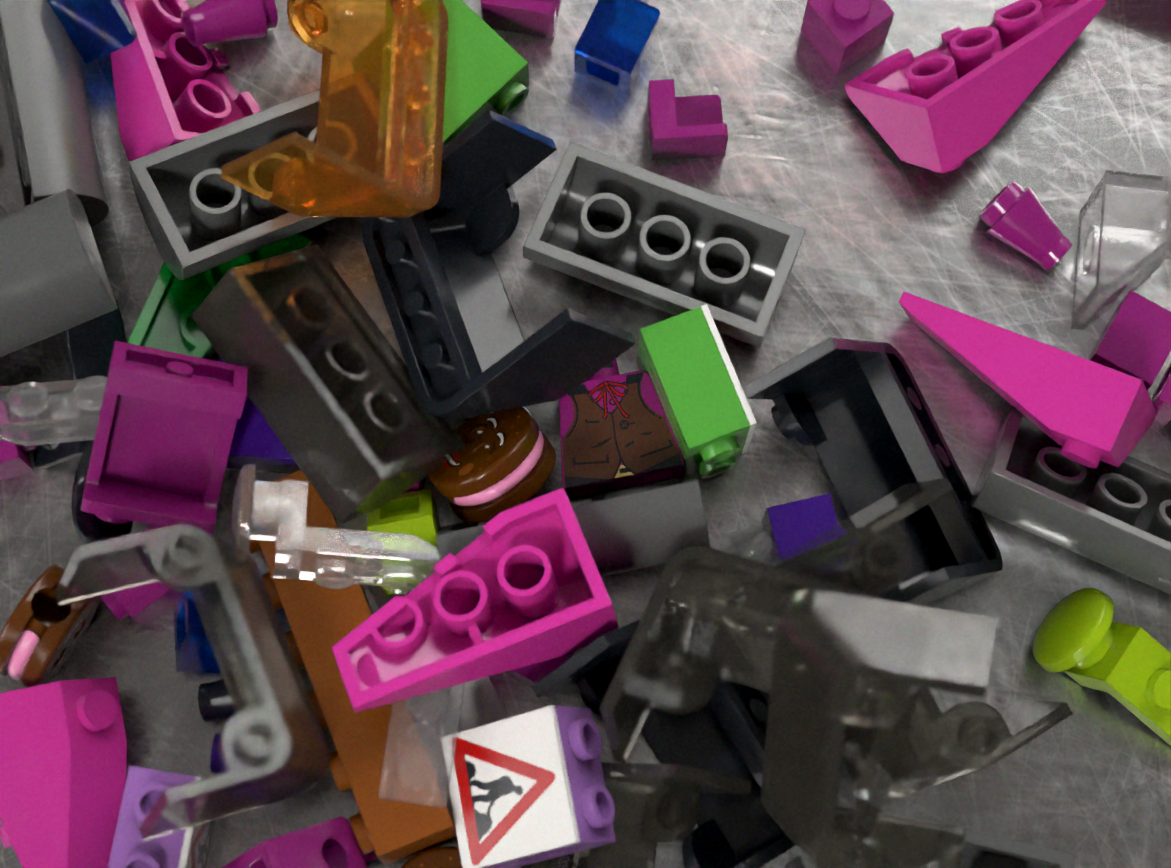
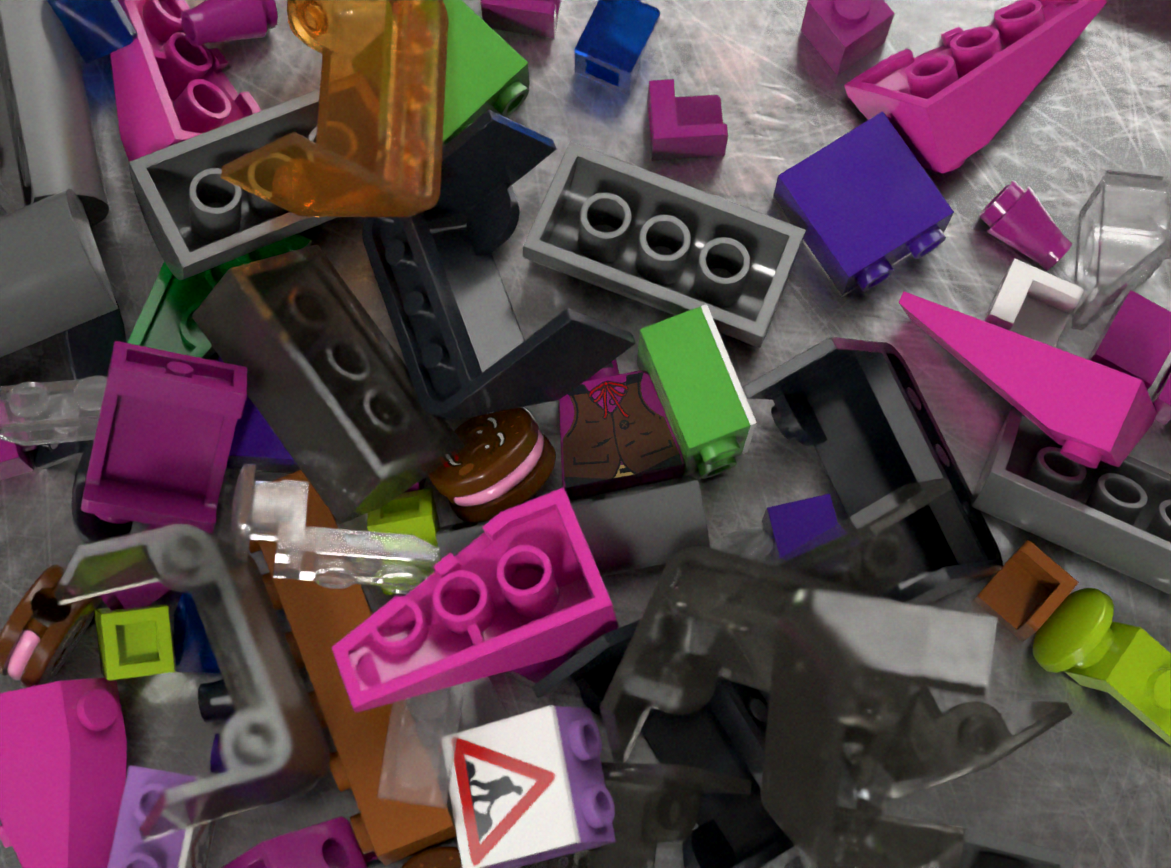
none -> lime panel [94,604,175,681]
none -> dark purple piece [773,111,954,297]
none -> dark orange panel [973,540,1079,642]
none -> white panel [984,258,1084,347]

